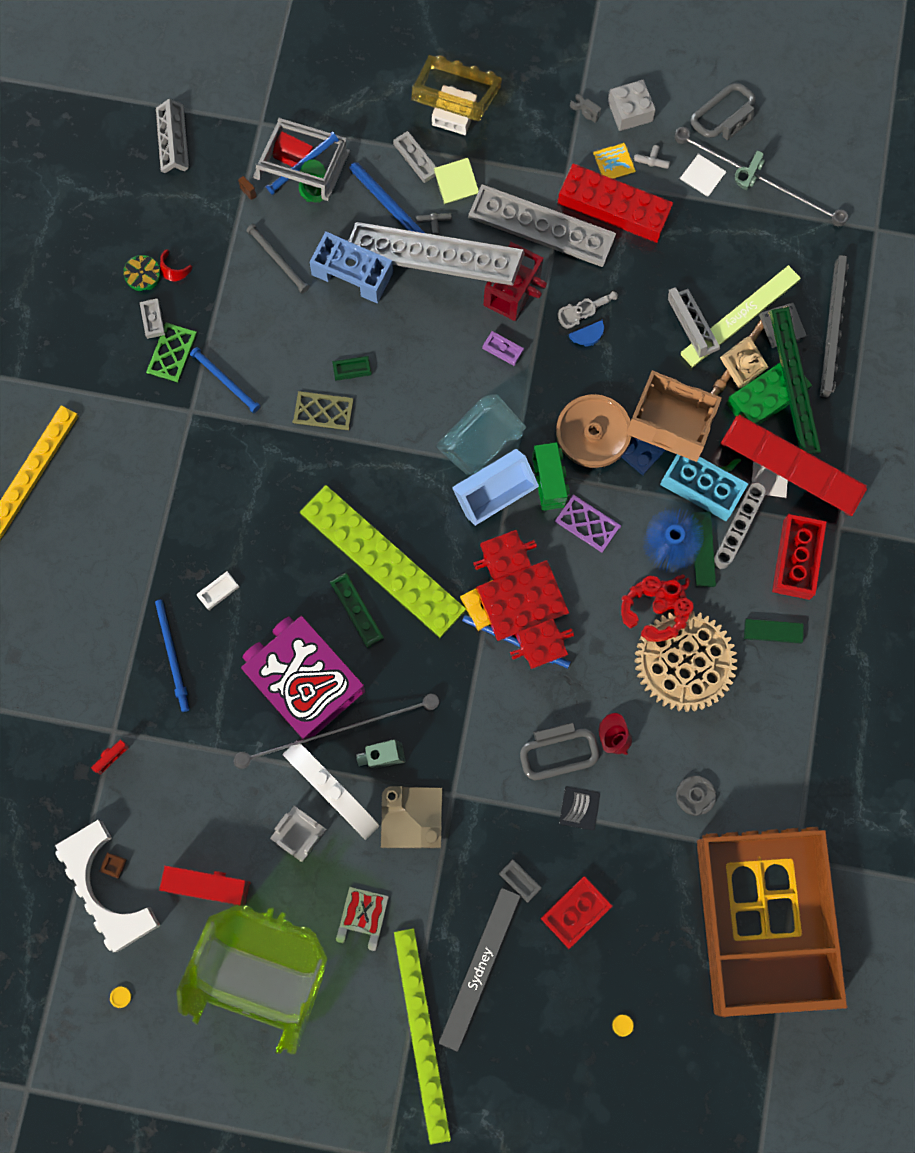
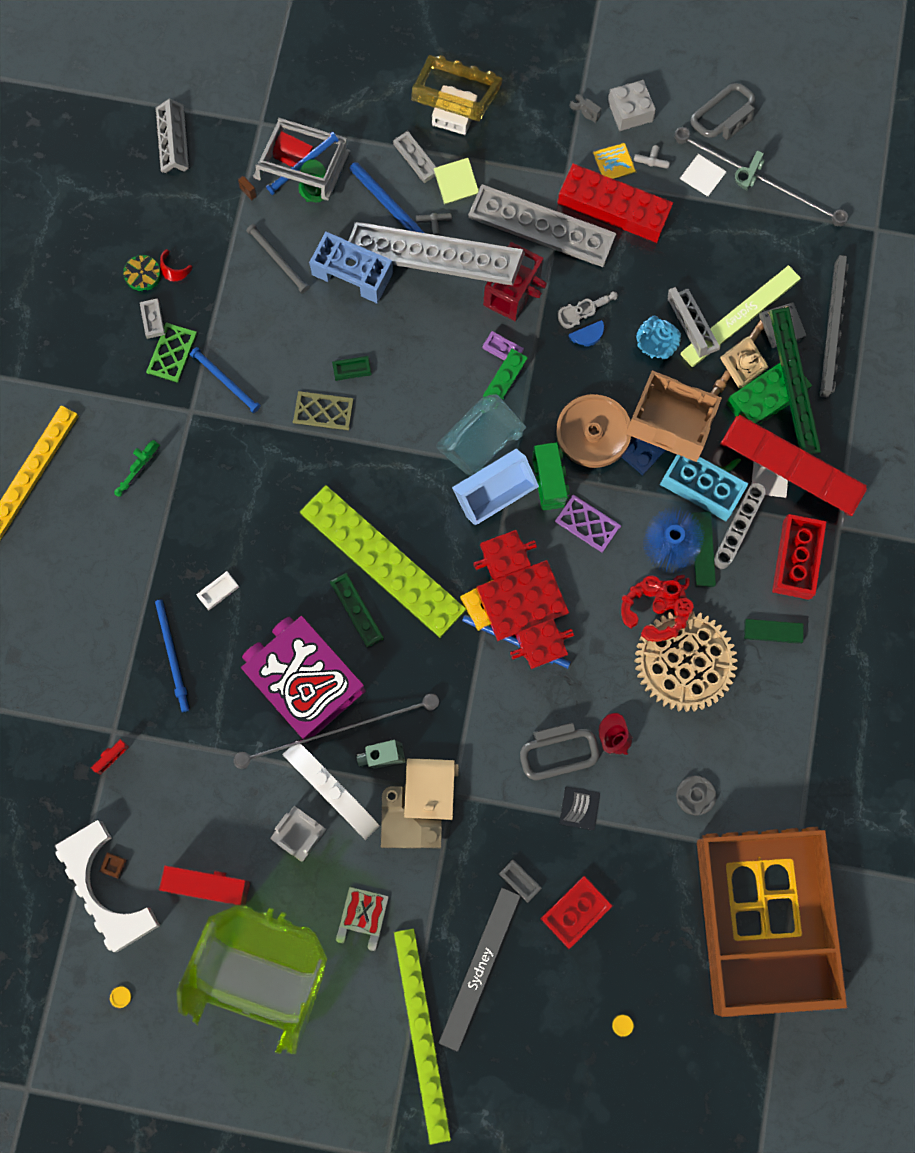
none -> green piece [114,440,161,497]
none -> tan door [404,758,458,820]
none -> green plate [483,349,528,406]
none -> dark azure hair [636,316,681,359]

